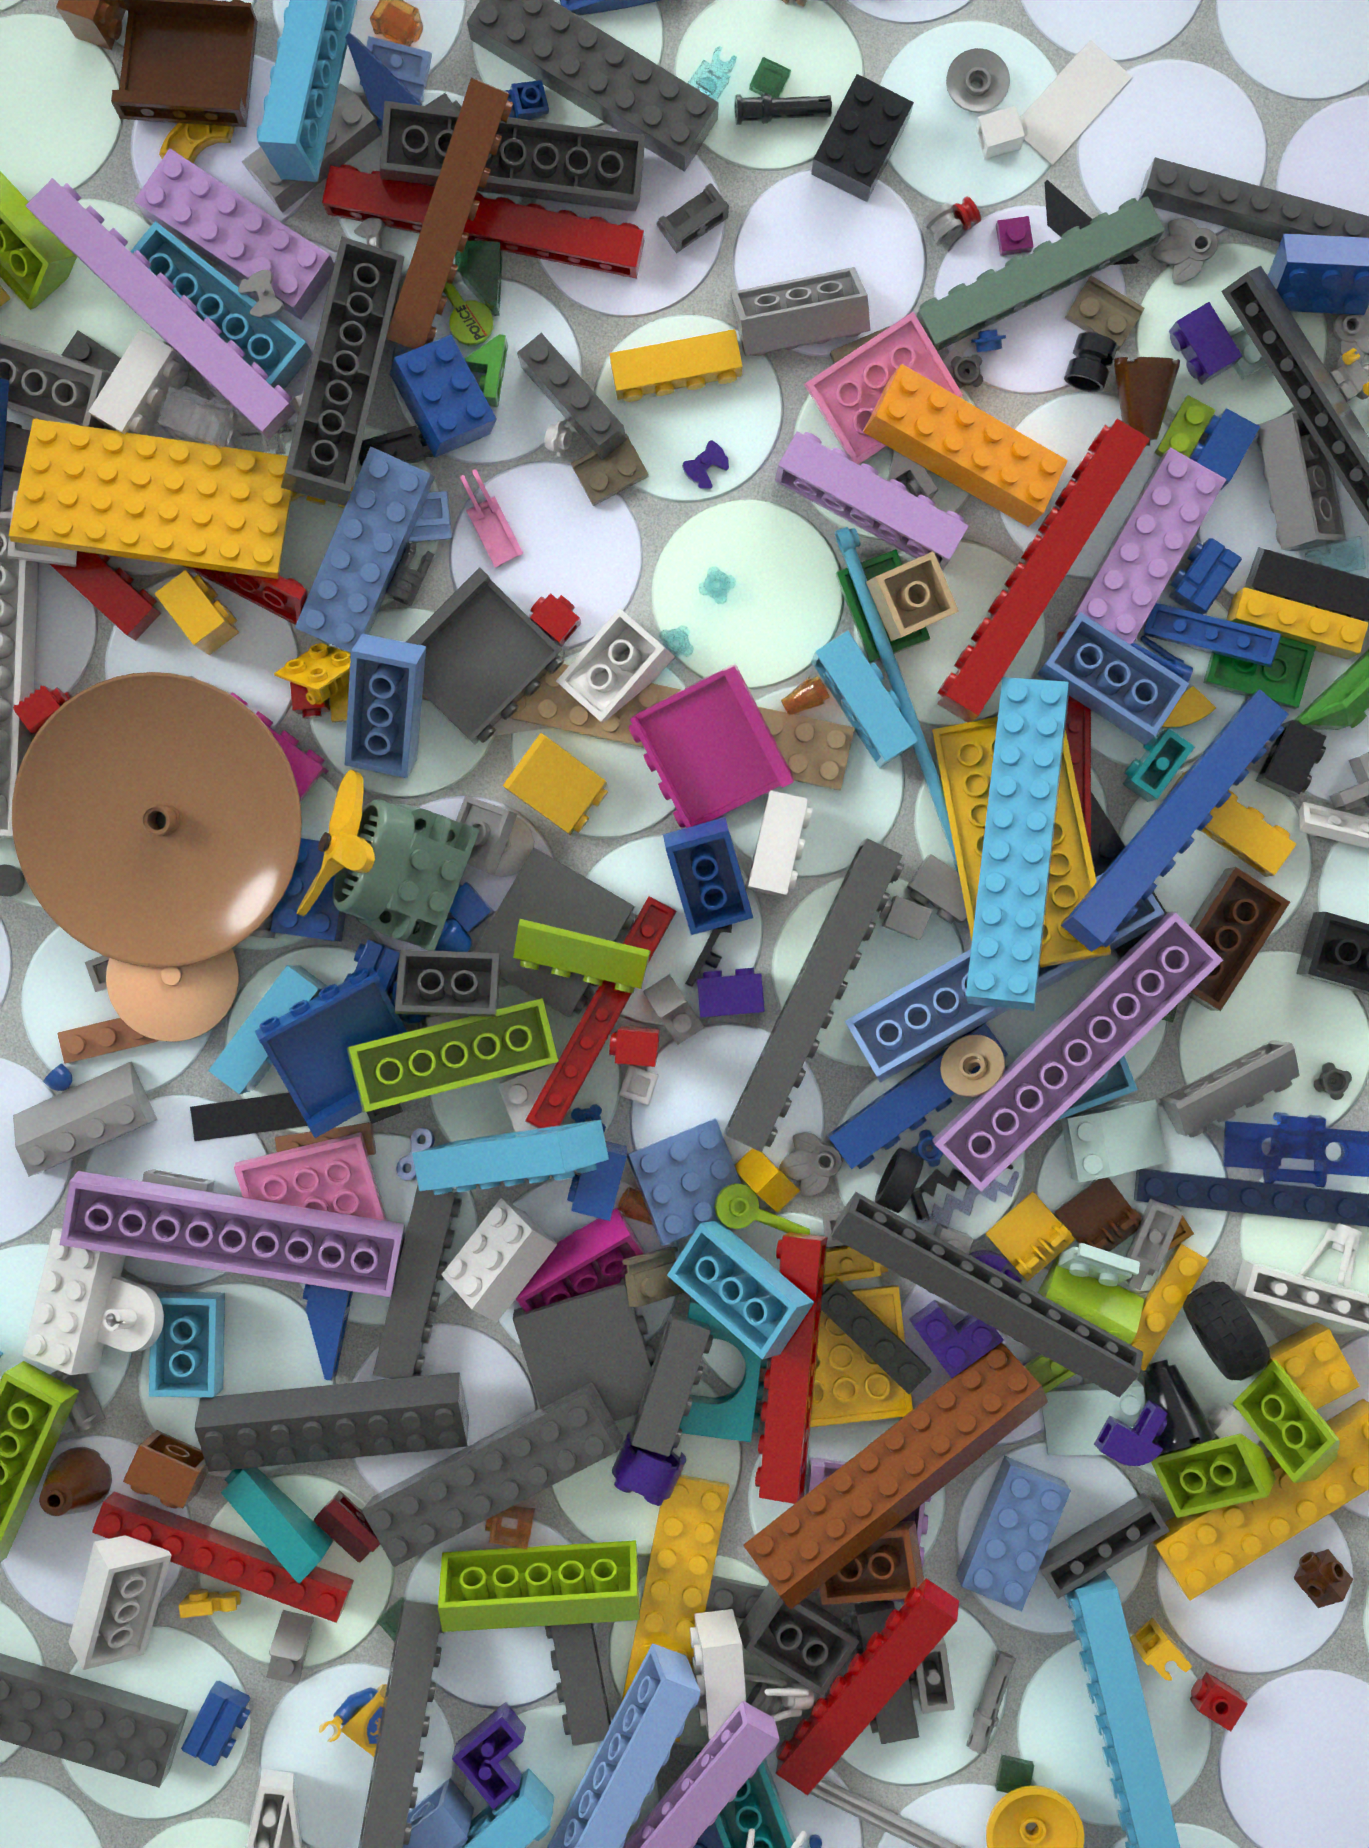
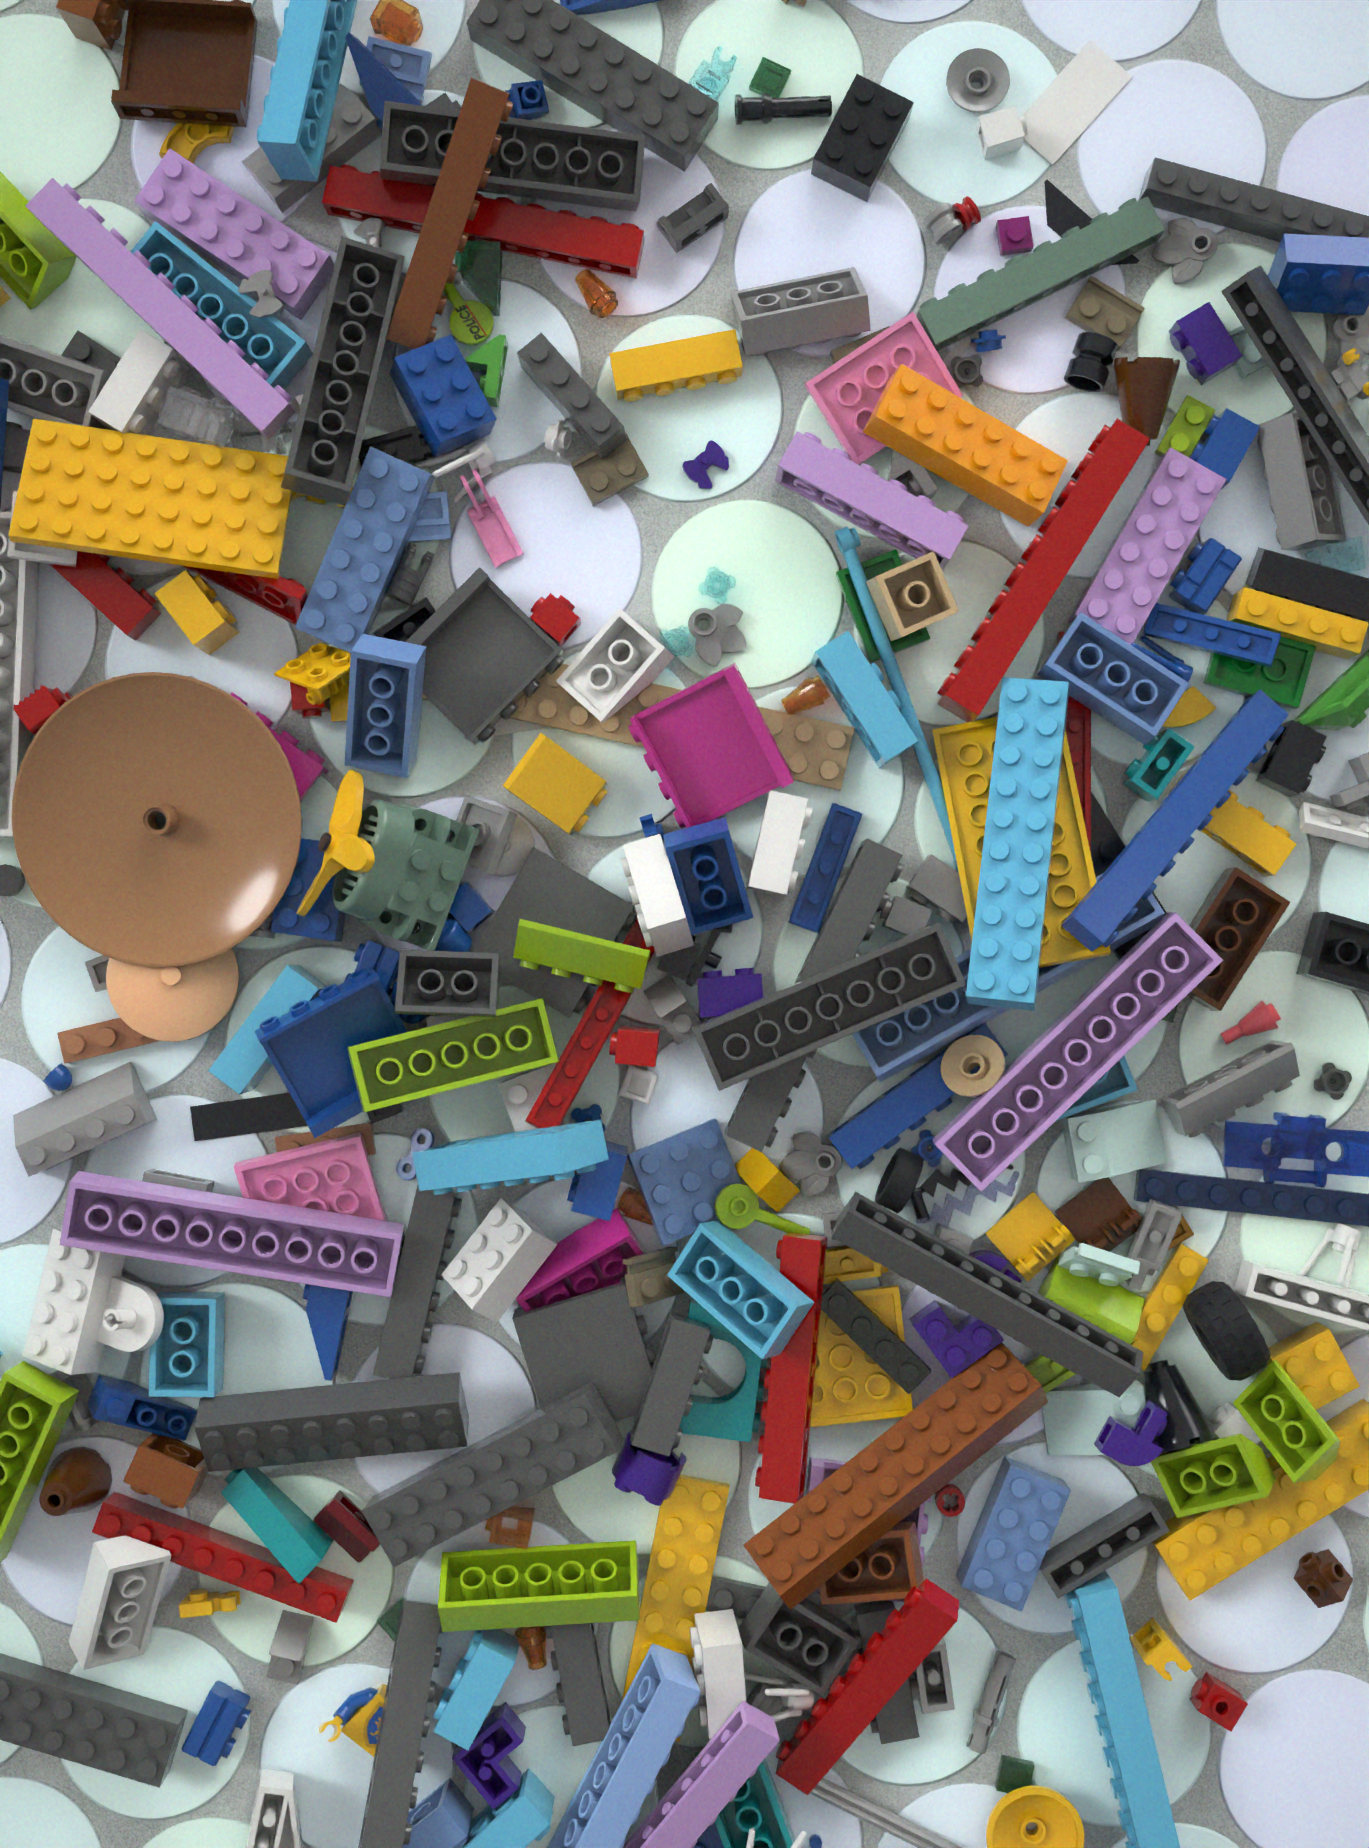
none -> blue slope [87,1374,197,1441]
none -> black slope [372,597,436,642]
none -> white plant [415,439,496,503]
none -> medium azure brick [433,1629,521,1751]
none -> clear orange cone [515,1626,547,1670]
none -> clear orange cone [575,269,618,318]
none -> white brick [620,834,694,957]
none -> blue plate [639,814,664,842]
none -> black brick [656,935,701,980]
none -> light grey plate [688,604,747,667]
none -> dark grey brick [692,923,966,1091]
none -> blue tile [788,803,863,934]
none -> red bush [934,1484,965,1517]
none -> coral cone [1220,1001,1281,1045]

